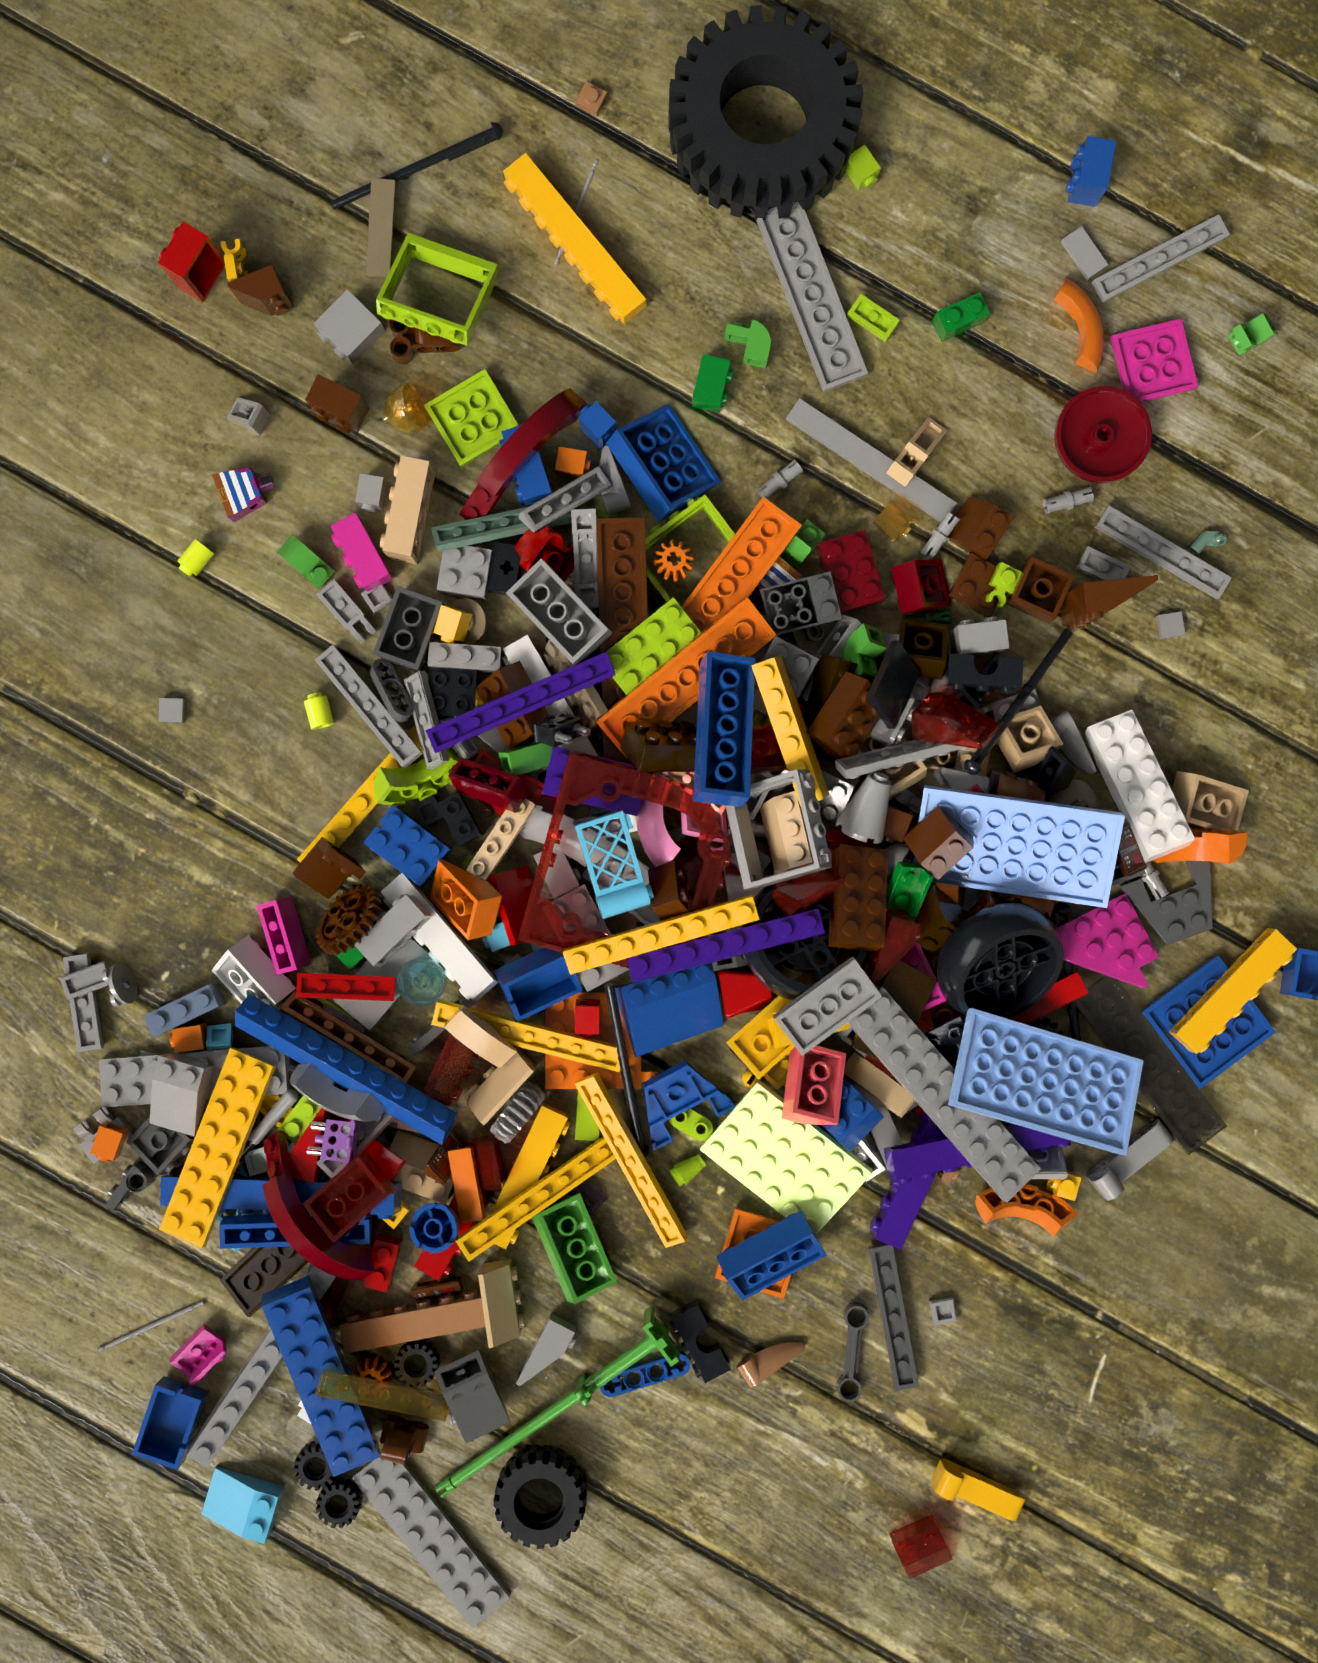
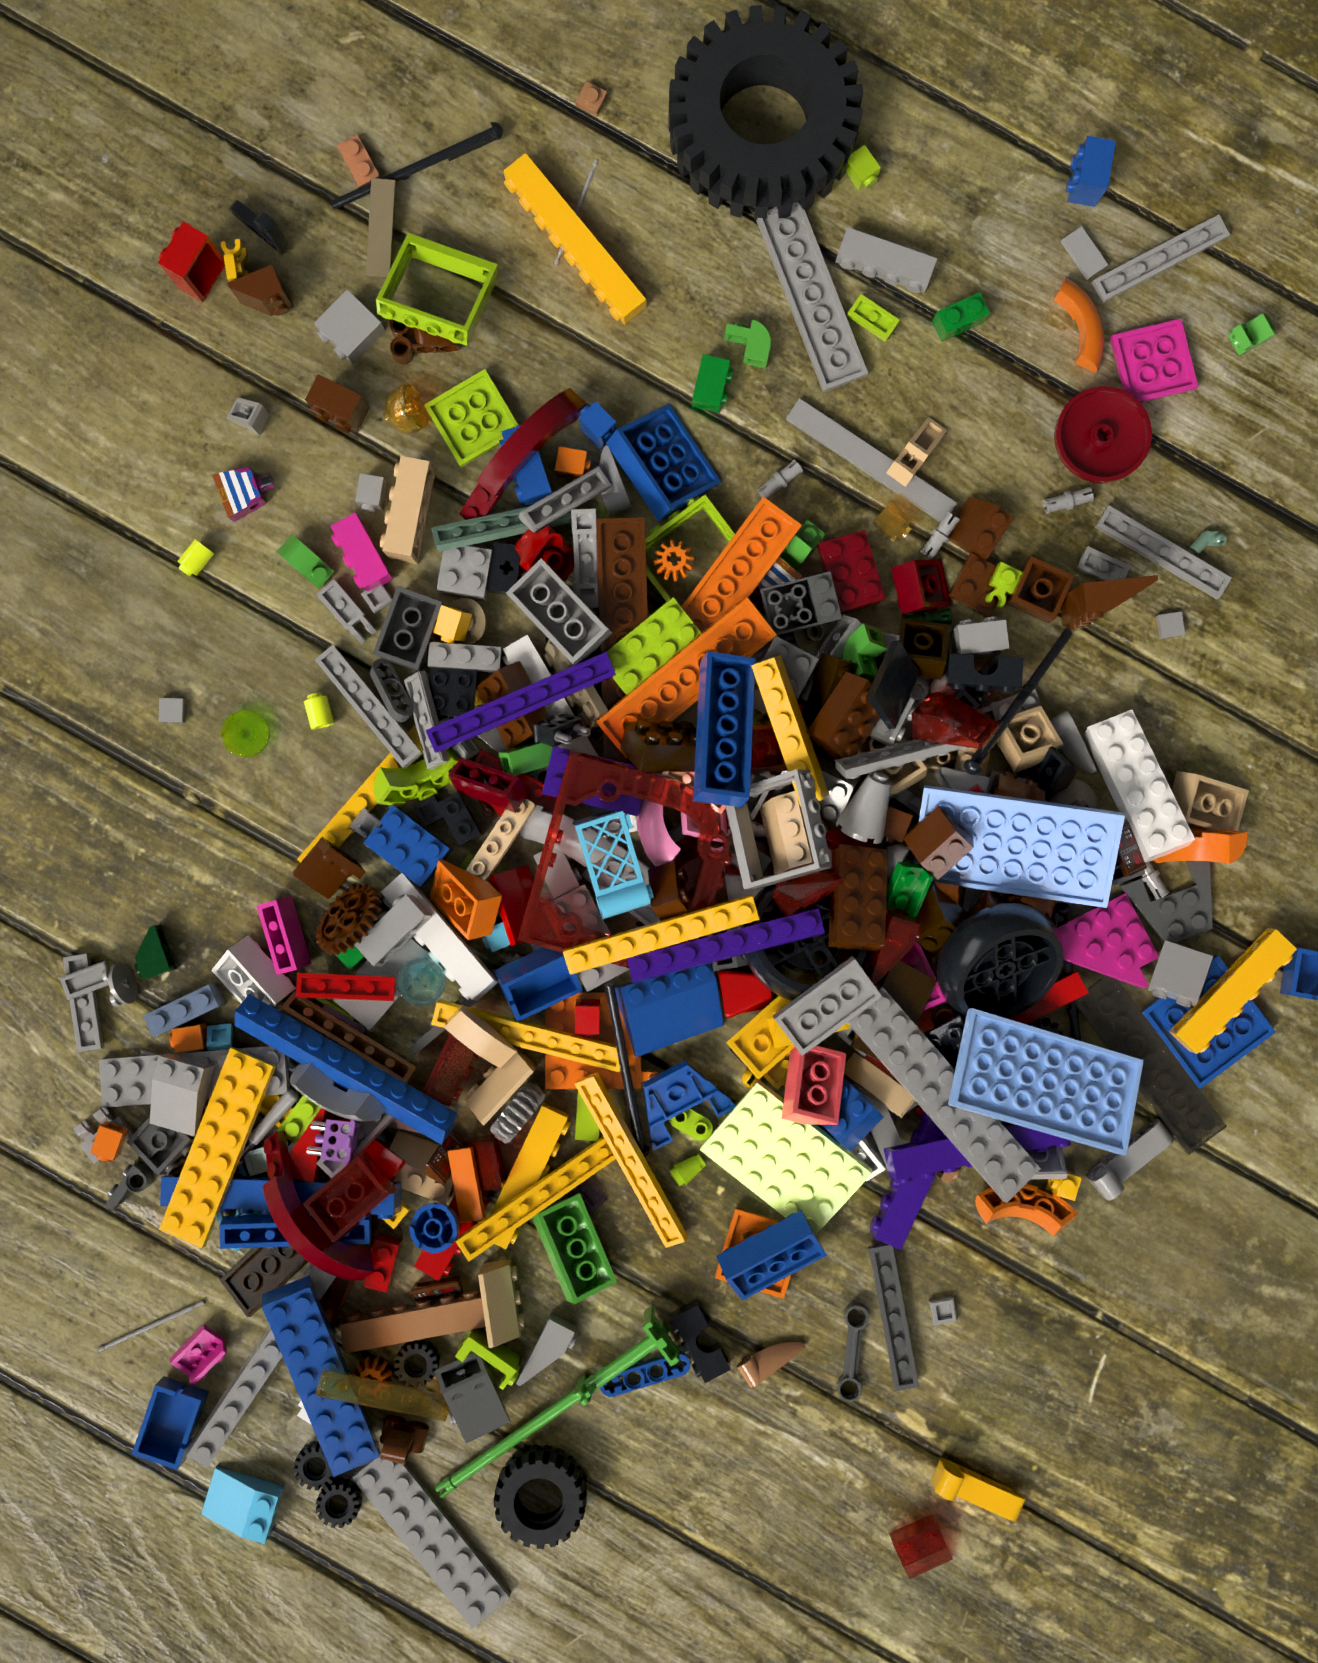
none -> dark green slope [135,924,177,980]
none -> clear neon green plate [221,710,270,758]
none -> black beam [229,200,289,254]
none -> nougat plate [337,134,380,188]
none -> light grey tile [349,808,382,839]
none -> lime panel [455,1328,521,1390]
none -> light grey brick [836,227,937,293]
none -> light grey piece [1148,940,1213,1007]

